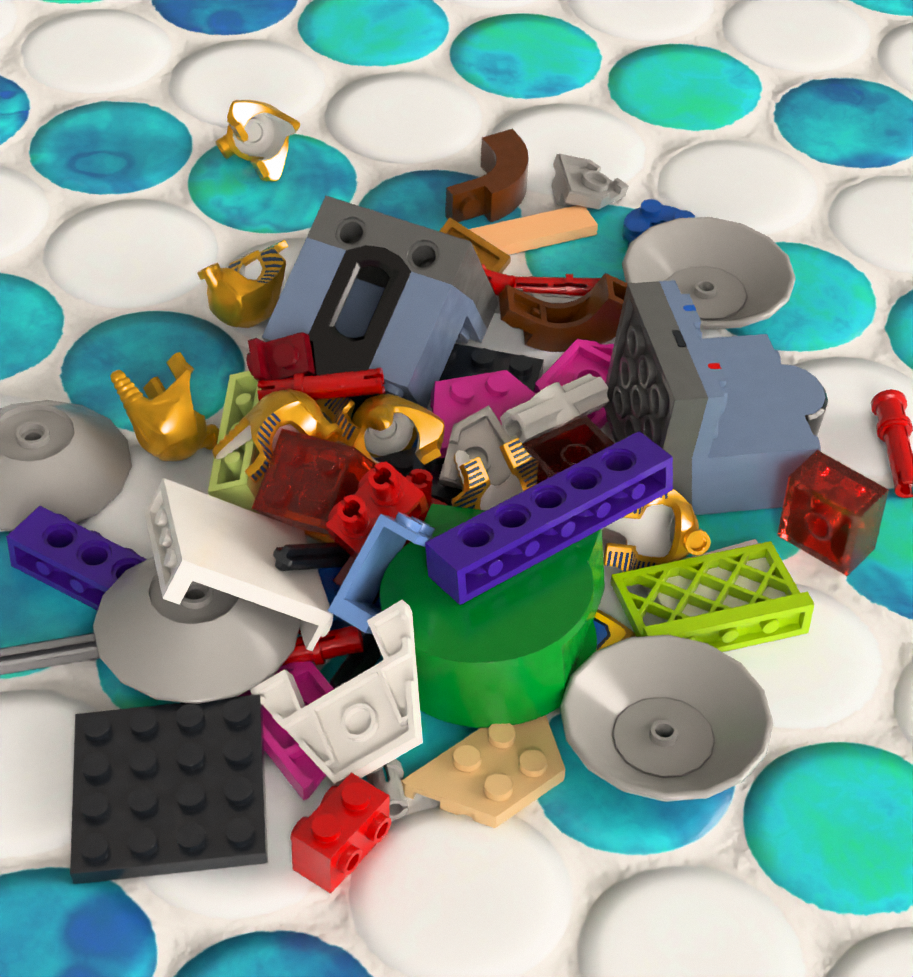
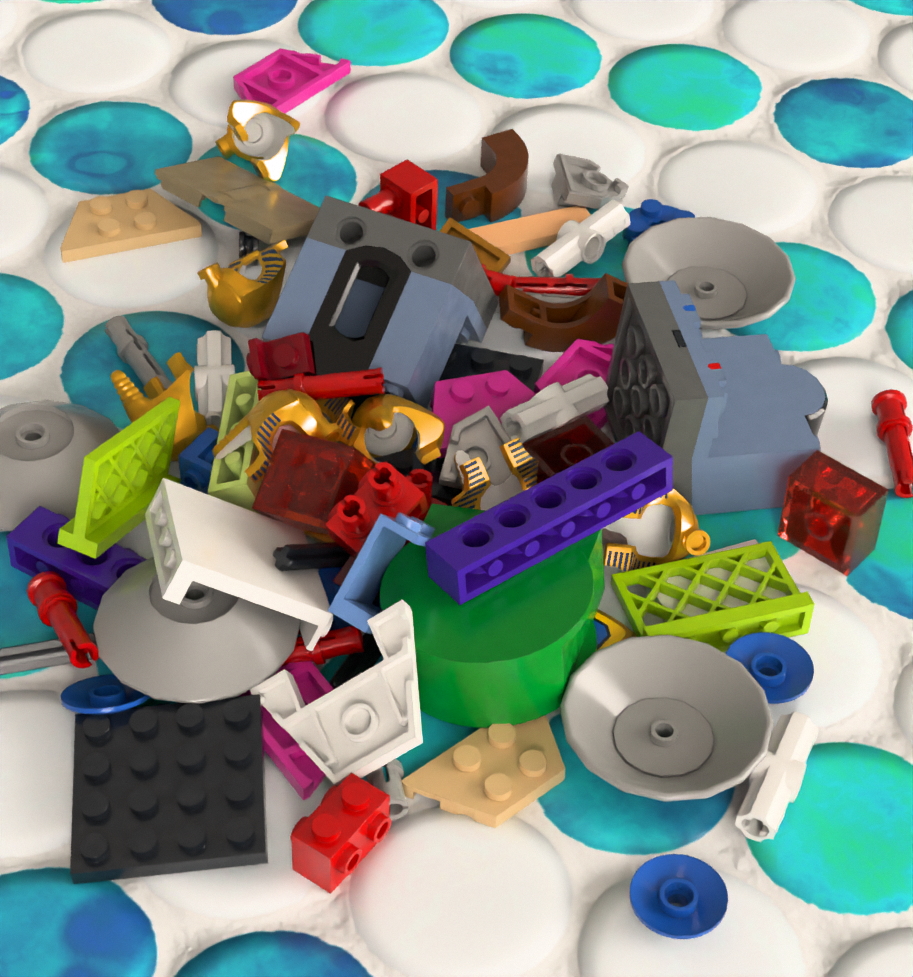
none -> red pin [27,571,99,669]
none -> lime fence [57,397,181,559]
none -> tan wing [60,189,202,263]
none -> blue dish [61,674,150,715]
none -> light grey pin [105,316,172,389]
none -> dark tan piece [155,156,320,244]
none -> blue bracket [178,427,219,495]
none -> white piece [194,330,235,429]
none -> dark pink wing [233,48,351,113]
none -> black bush [239,232,259,265]
none -> red brick [358,159,438,230]
none -> white piece [531,199,631,277]
none -> blue dish [629,854,728,939]
none -> blue dish [726,632,814,704]
none -> white piece [735,711,819,842]

